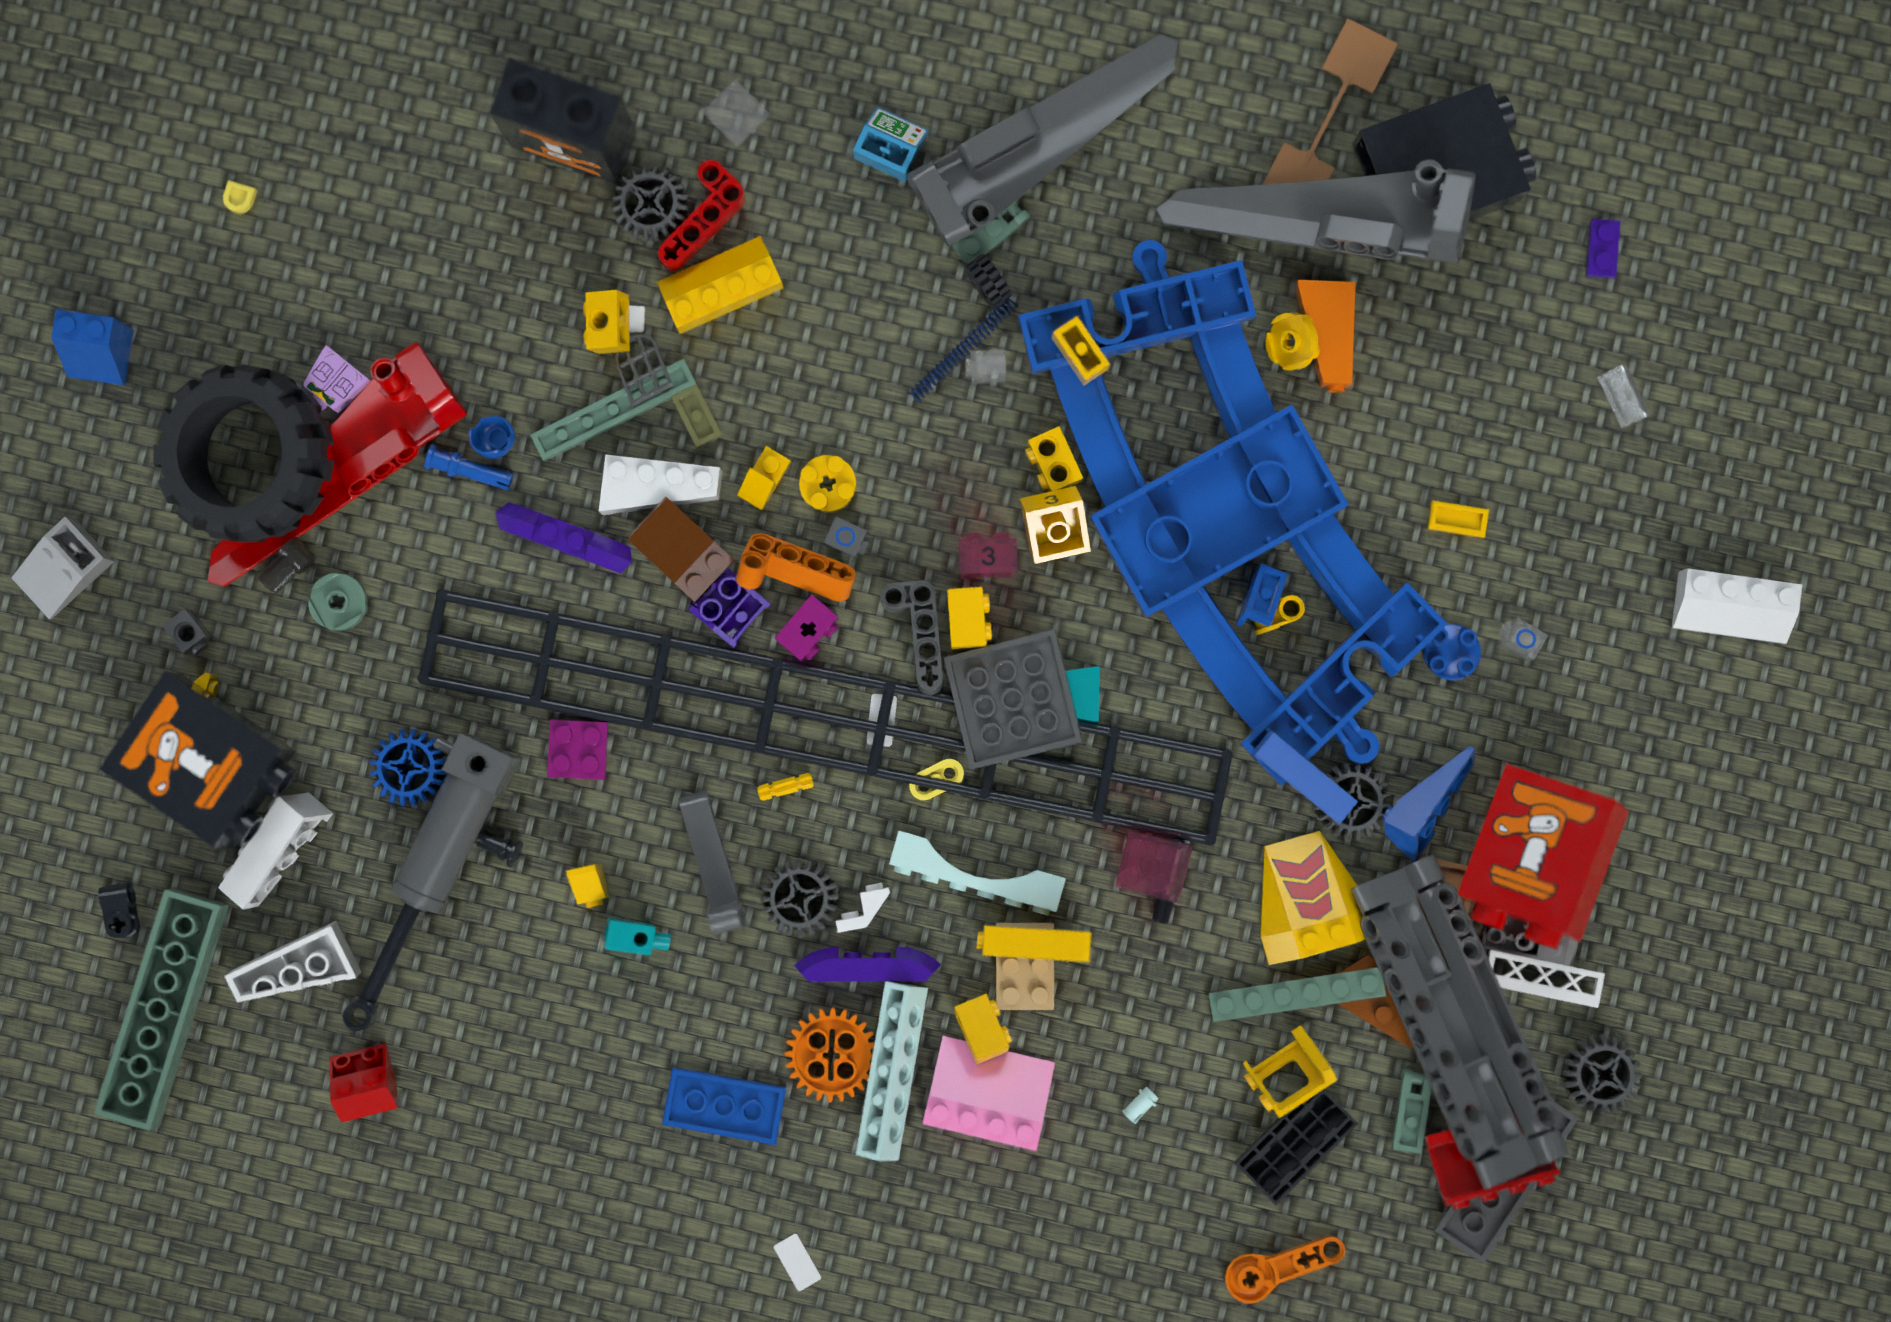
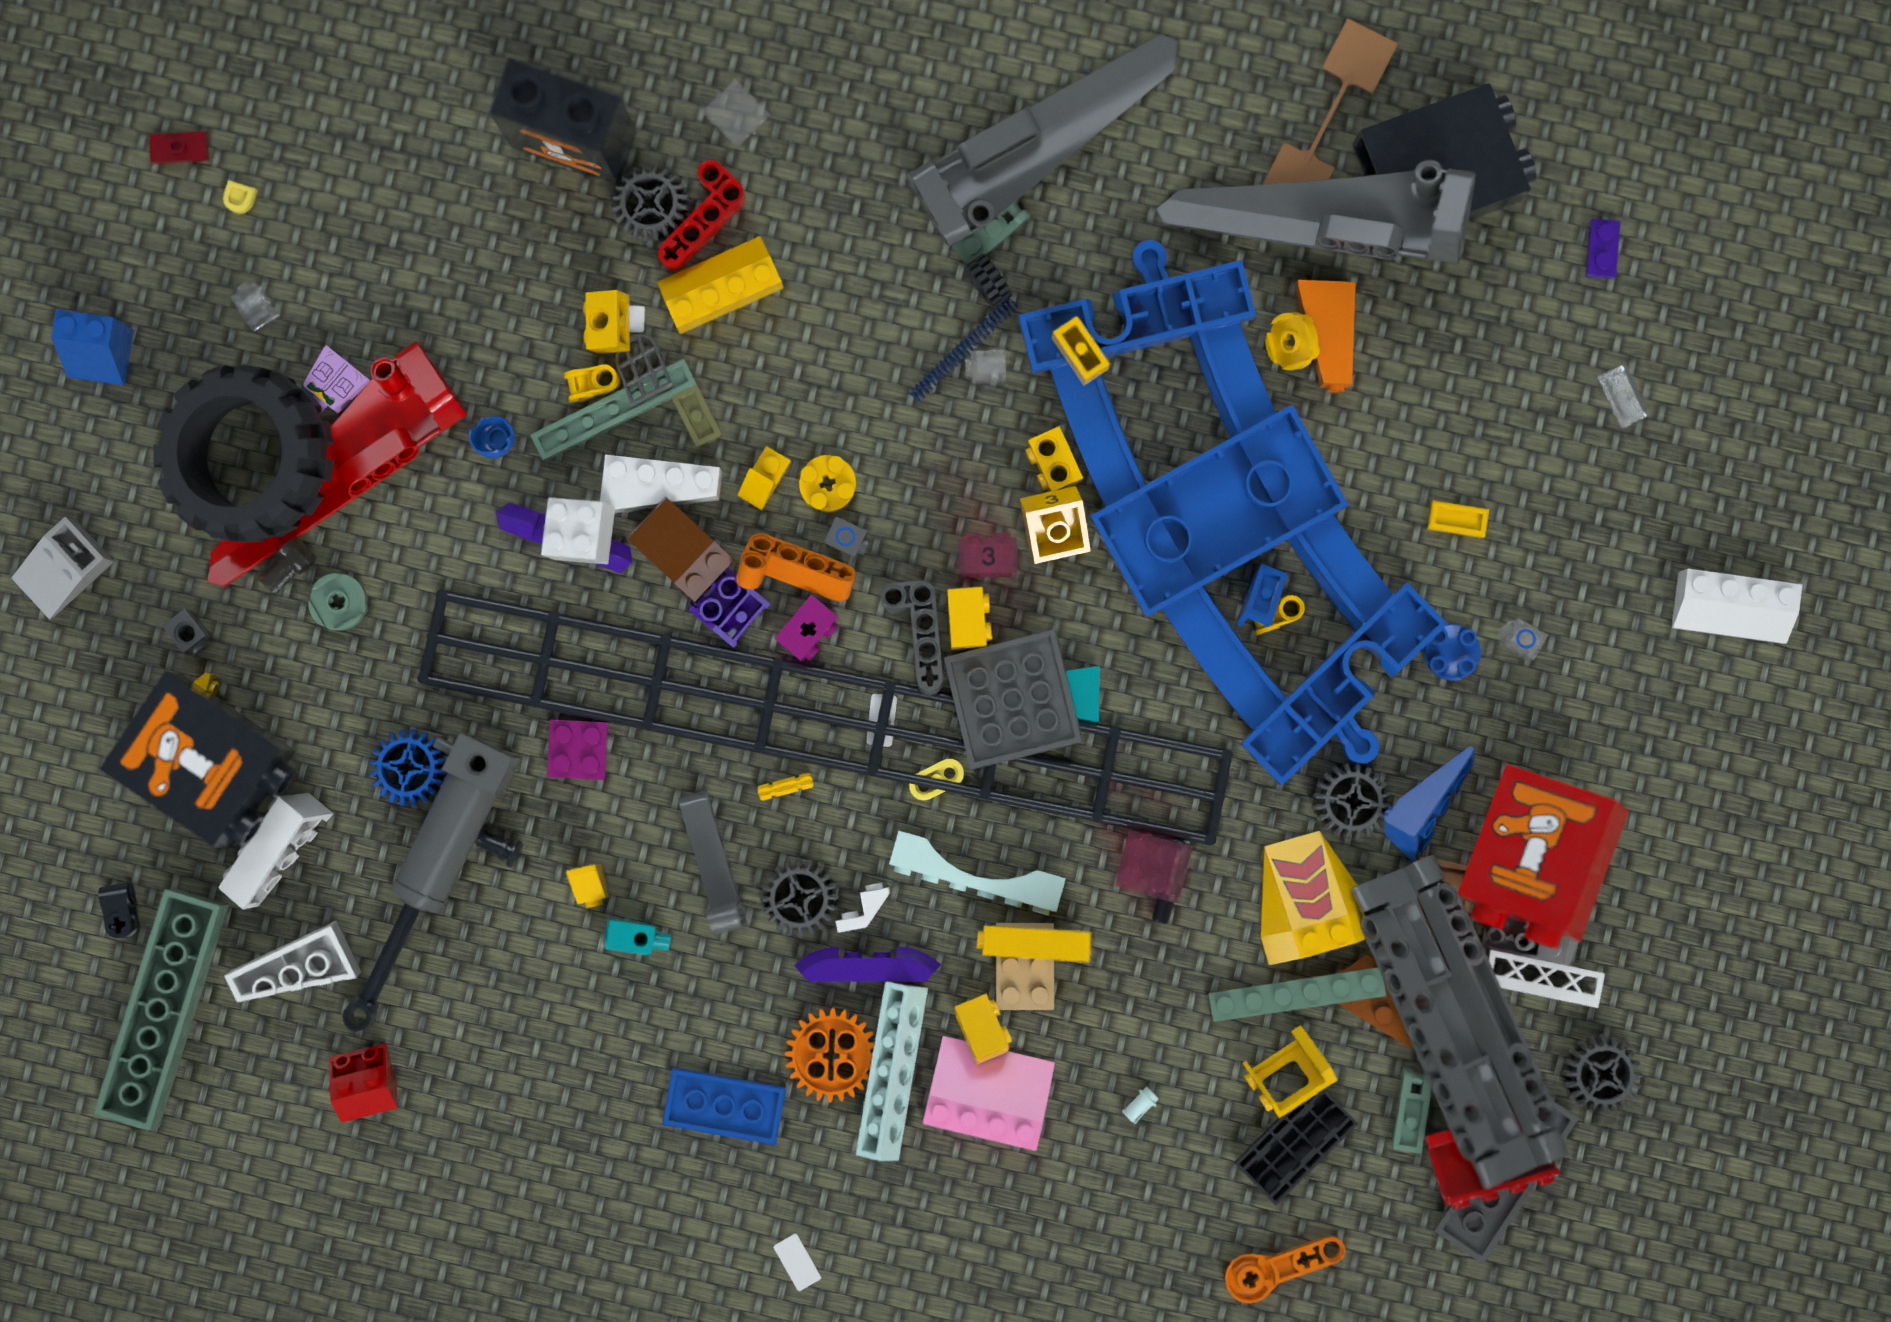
blue pin [424,444,514,491] -> none
dark azure slope [853,107,929,182] -> none
tile [1252,731,1358,824] -> none
none -> dark red plate [149,131,209,165]
none -> clear brick [231,282,280,330]
none -> white brick [541,498,615,565]
none -> yellow piece [563,364,621,403]

